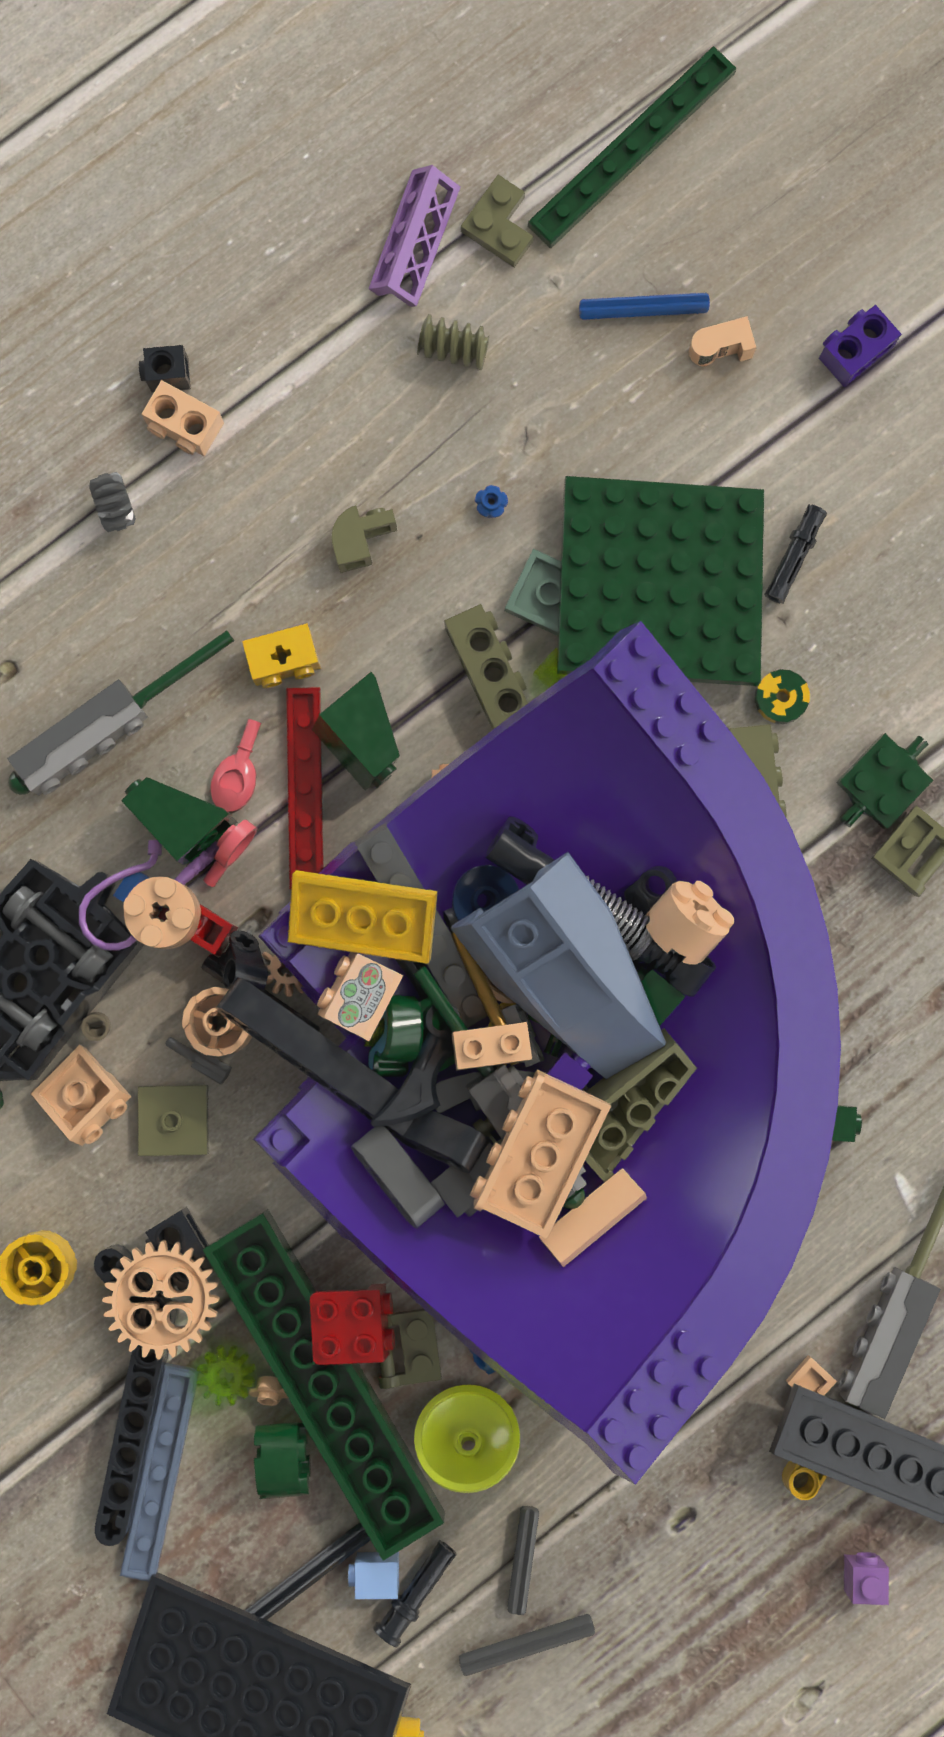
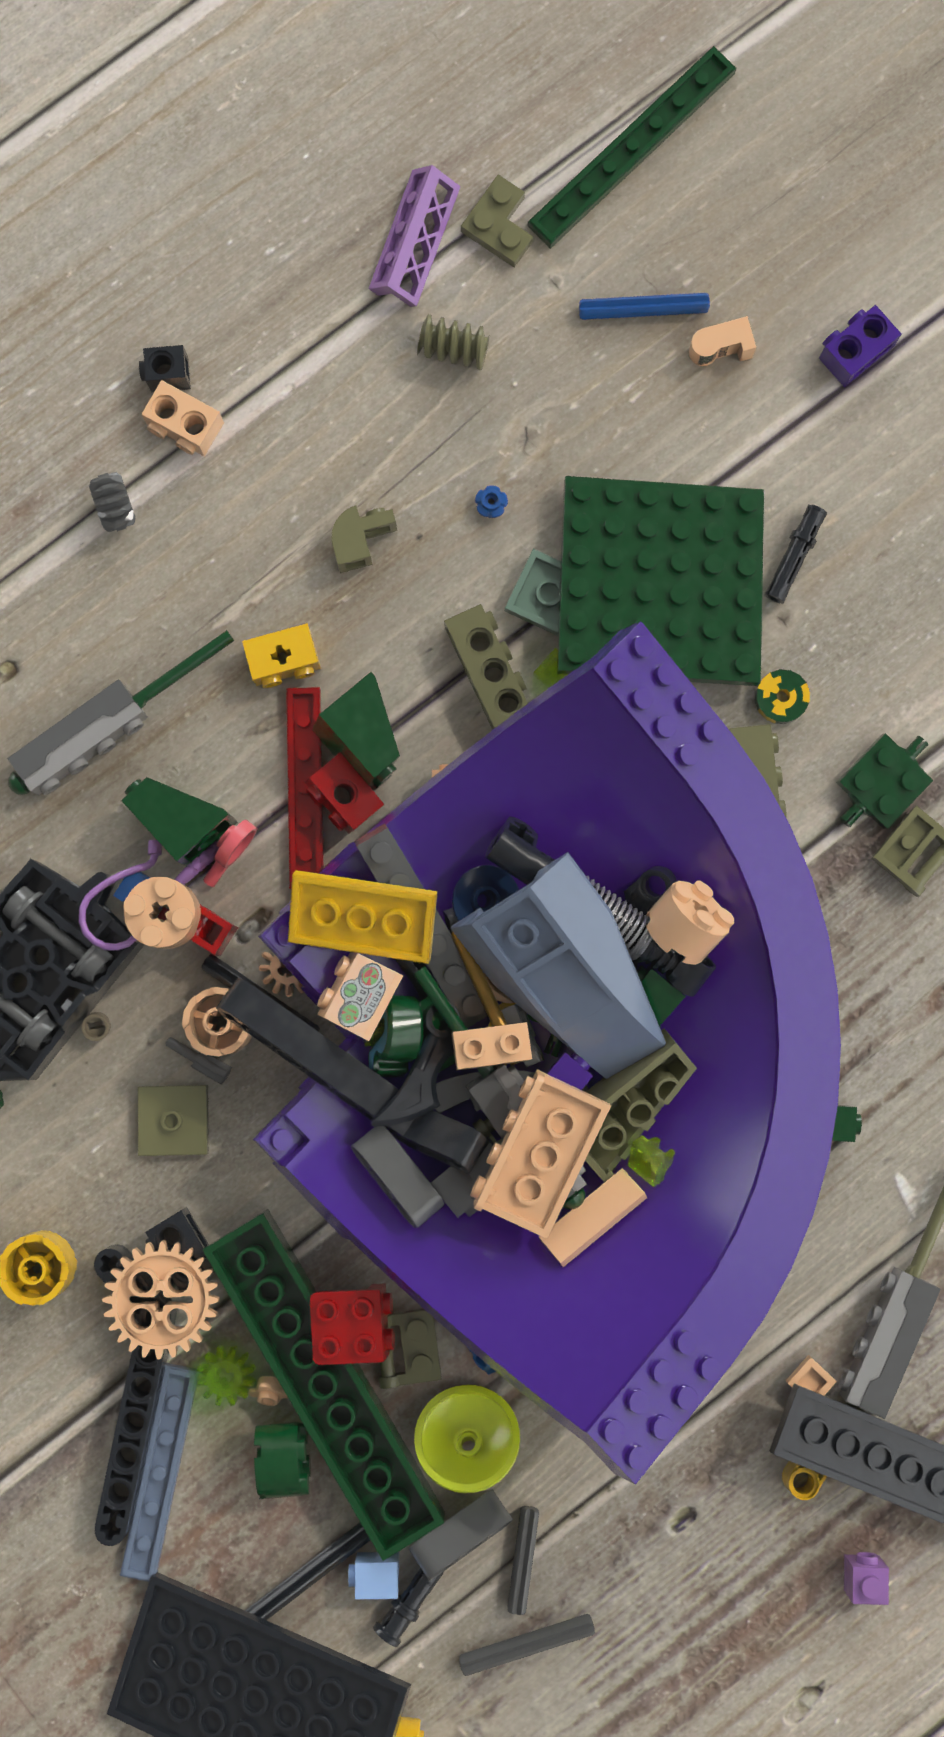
light nougat plate [31,1045,131,1146] -> none
coral piece [211,719,261,812] -> none
black piece [218,930,268,992] -> none
none -> red brick [305,752,385,834]
none -> dark grey beam [409,1489,513,1581]
none -> clear neon green tile [627,1135,675,1187]

